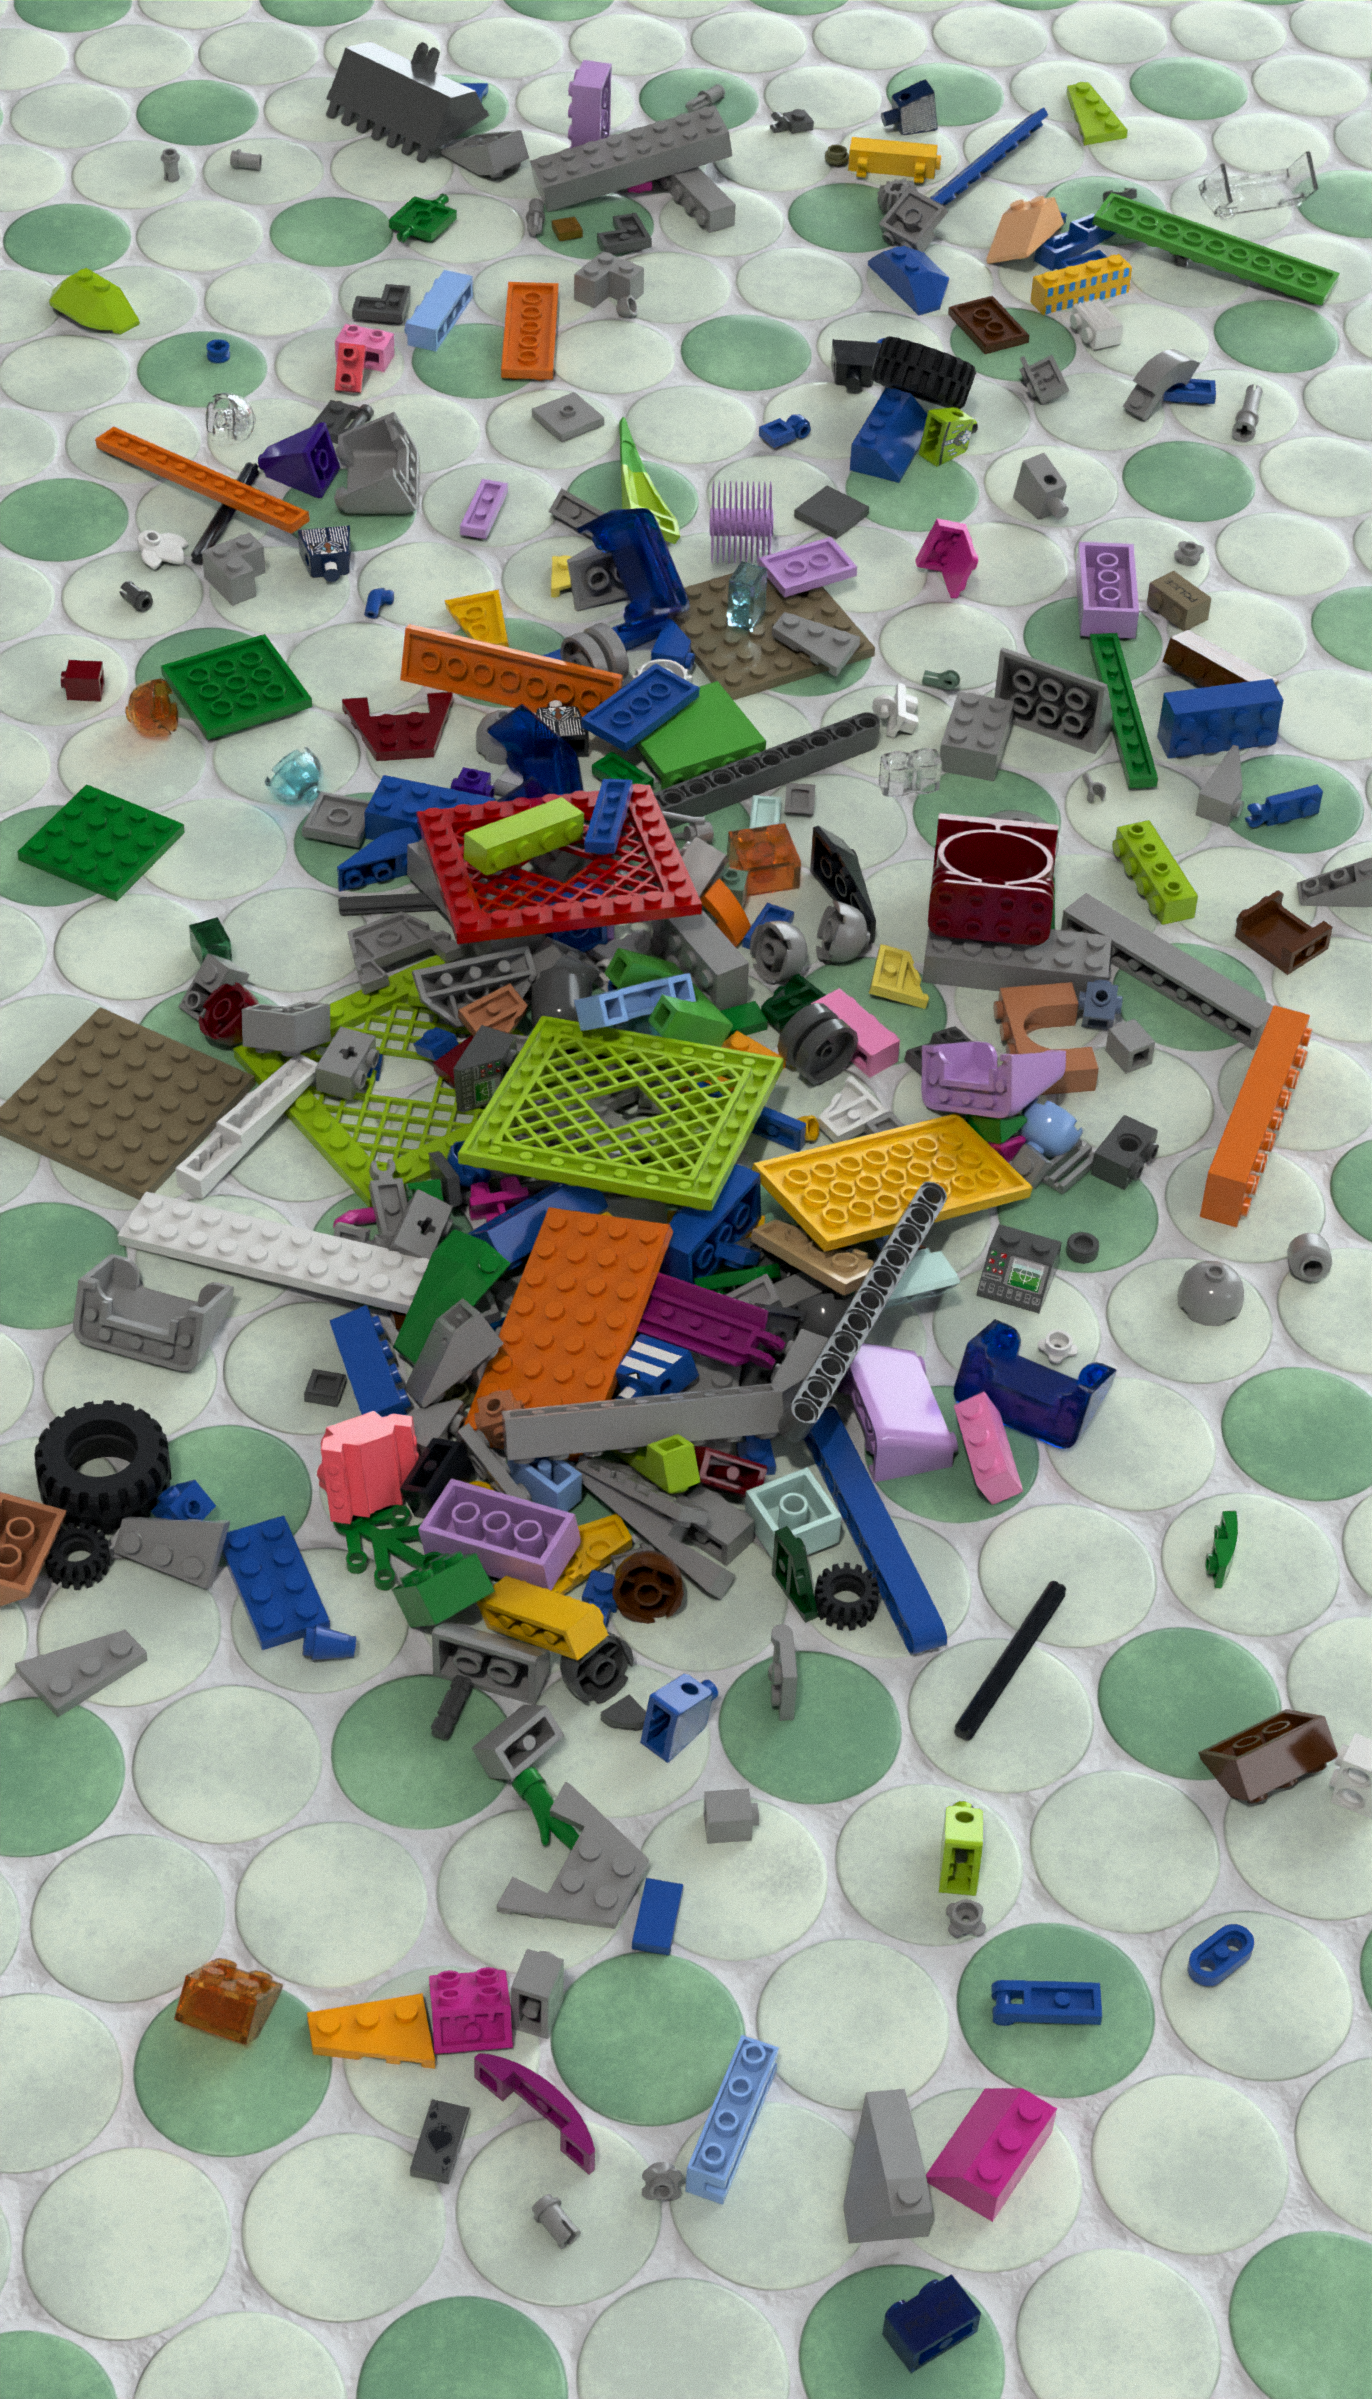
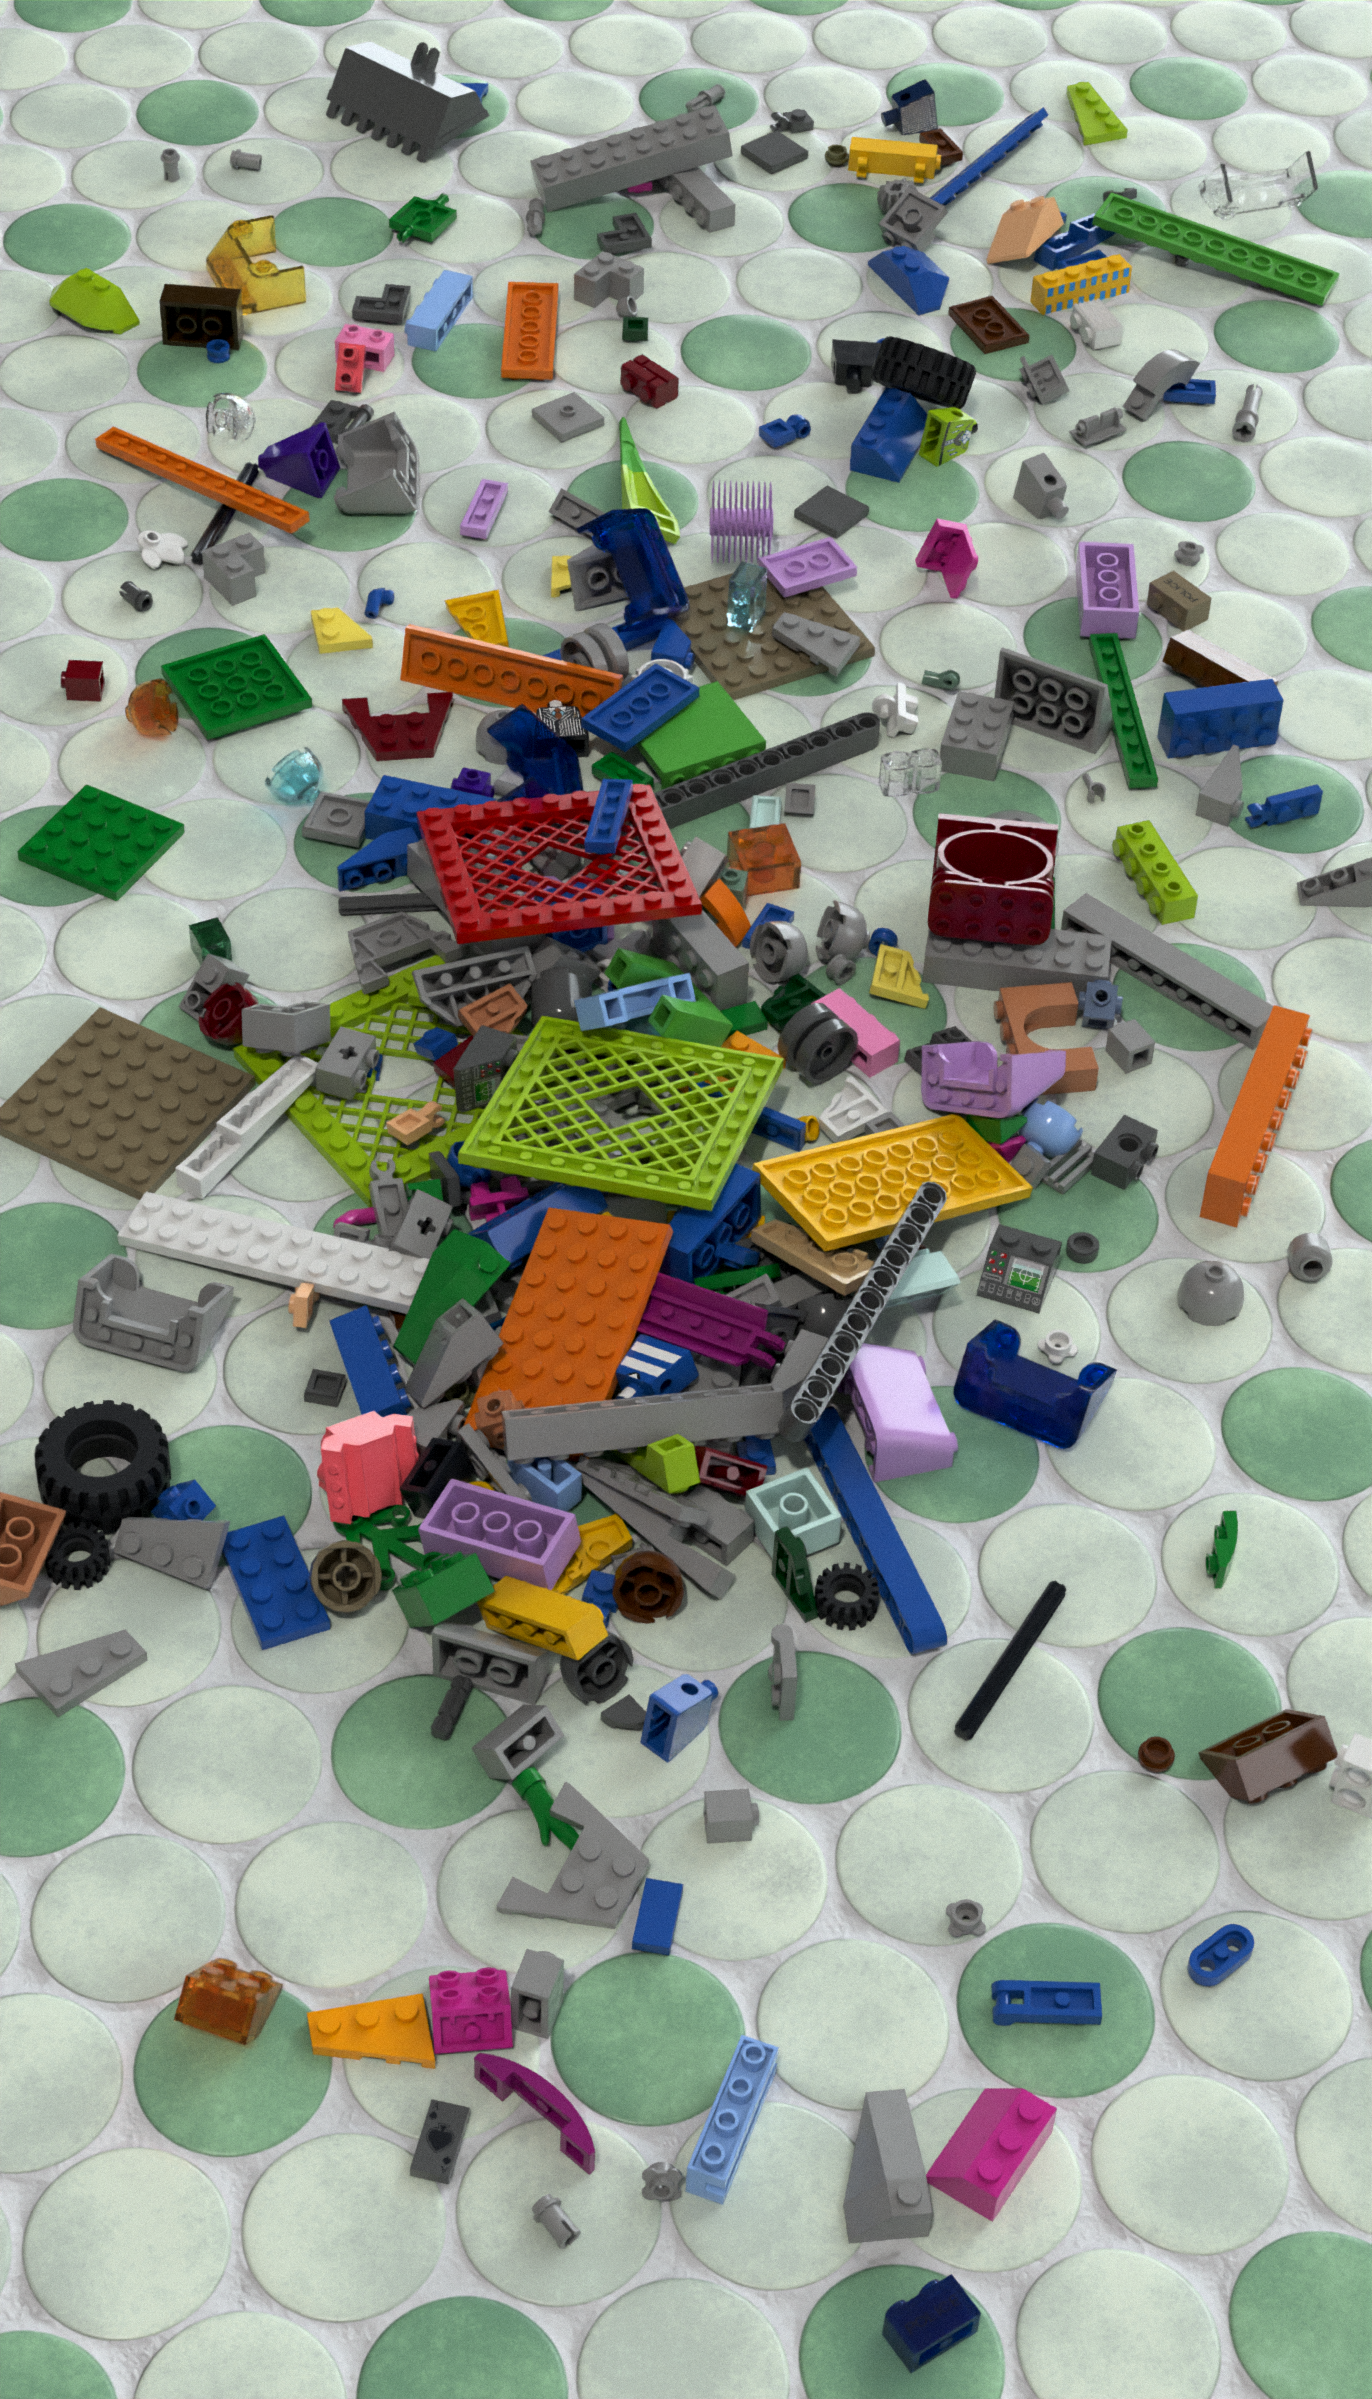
dark blue torso [298,525,351,582] -> none
blue cone [302,1624,356,1660] -> none
light grey slope [441,130,529,178] -> none
lime brick [464,797,584,875] -> none
pearl gold tile [552,216,583,241] -> none
lavender brick [568,60,612,148] -> none
light grey plant [637,811,714,852] -> none
black wedge [810,825,876,944] -> none
lime torso [939,1801,983,1896] -> none
bright pink brick [954,1392,1023,1505] -> none
reddish brown panel [1235,890,1333,975] -> none
none -> dark brown brick [159,284,244,350]
none -> clear yellow windscreen [206,215,306,315]
none -> light nougat plate [288,1282,320,1328]
none -> dark tan cylinder [309,1540,382,1613]
none -> light yellow wing [311,608,373,654]
none -> light nougat plate [386,1101,445,1145]
none -> dark red brick [620,354,679,409]
none -> dark green plate [622,317,648,342]
none -> dark grey tile [741,130,808,174]
none -> light grey bush [826,954,856,985]
none -> blue bush [868,928,898,956]
none -> reddish brown plate [919,128,963,165]
none -> light grey hinge [1069,407,1127,446]
none -> reddish brown plate [1138,1736,1175,1772]

